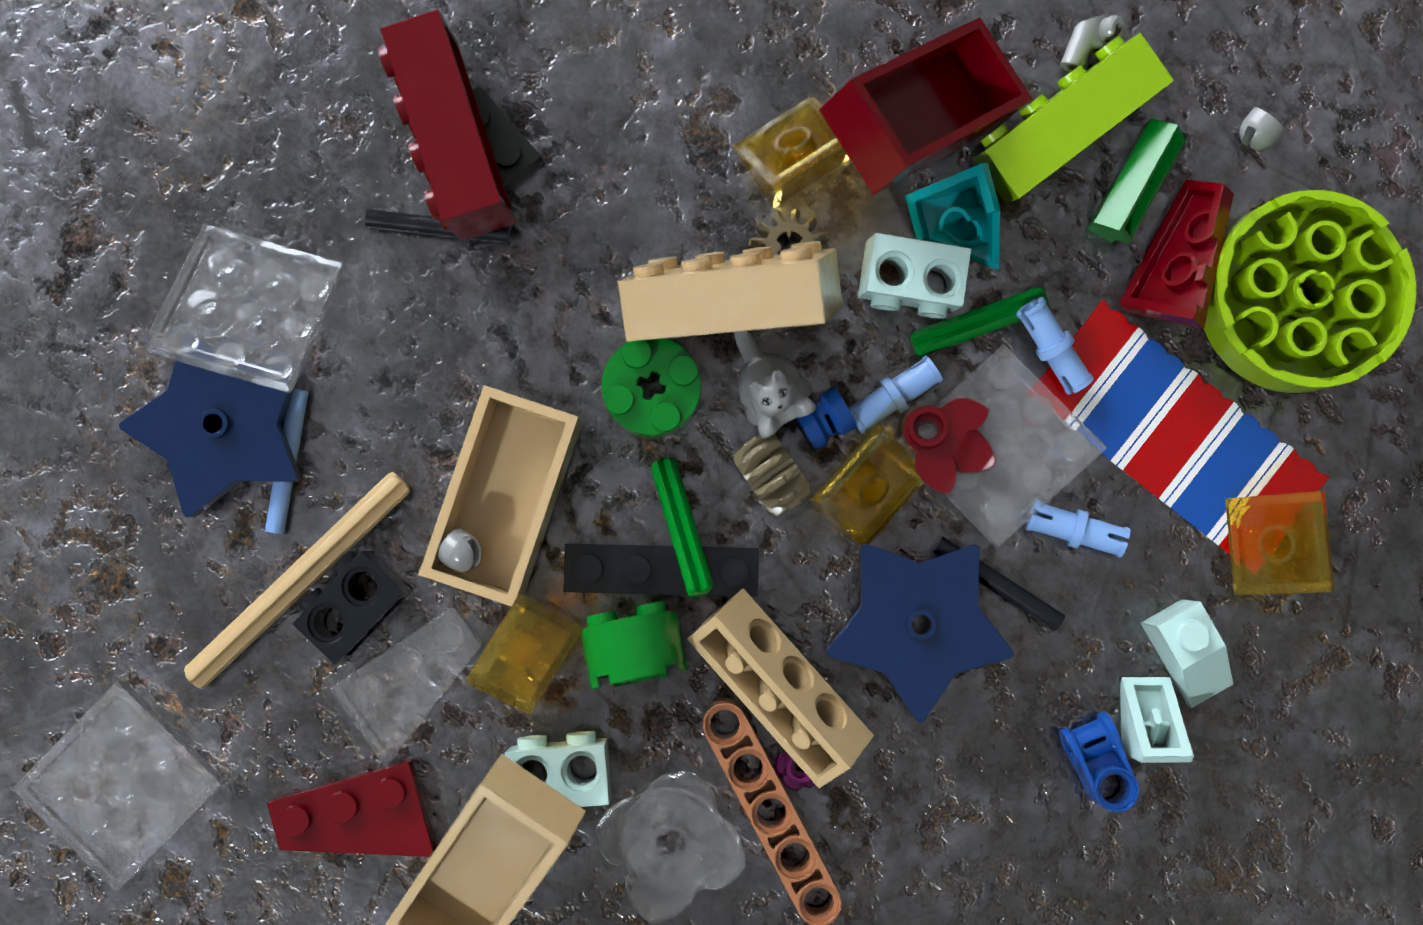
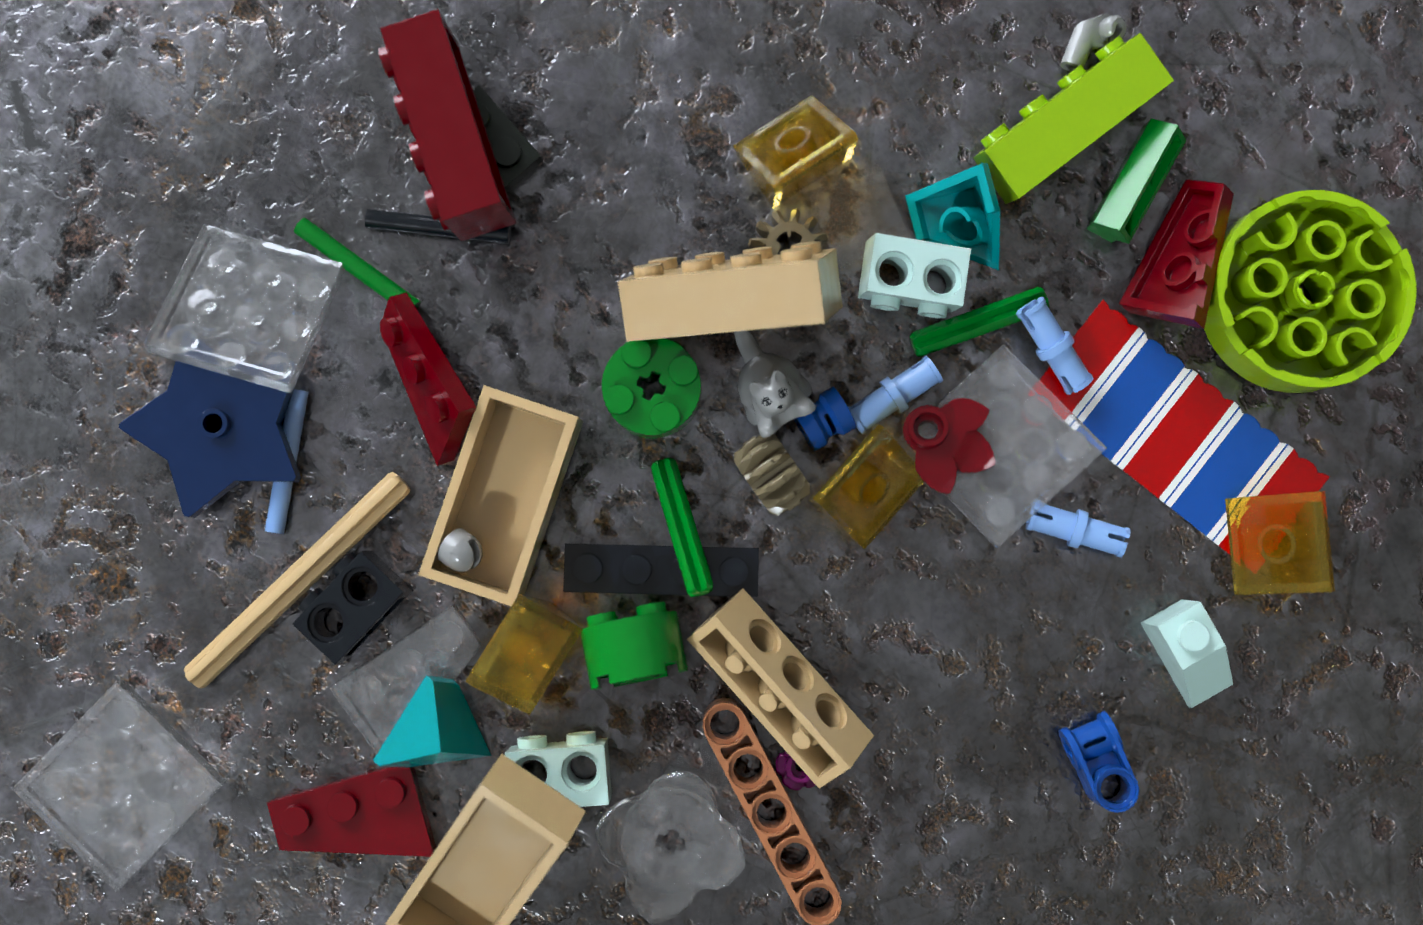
dark red piece [819,17,1033,196] -> none
dark blue plate [826,544,1014,722] -> none
black bar [932,536,1065,631] -> none
light aqua slope [1120,677,1194,763] -> none
light grey hinge [1239,107,1285,151] -> none
none -> green bar [294,217,421,310]
none -> teal slope [373,675,492,768]
none -> dark red wing [380,293,476,466]

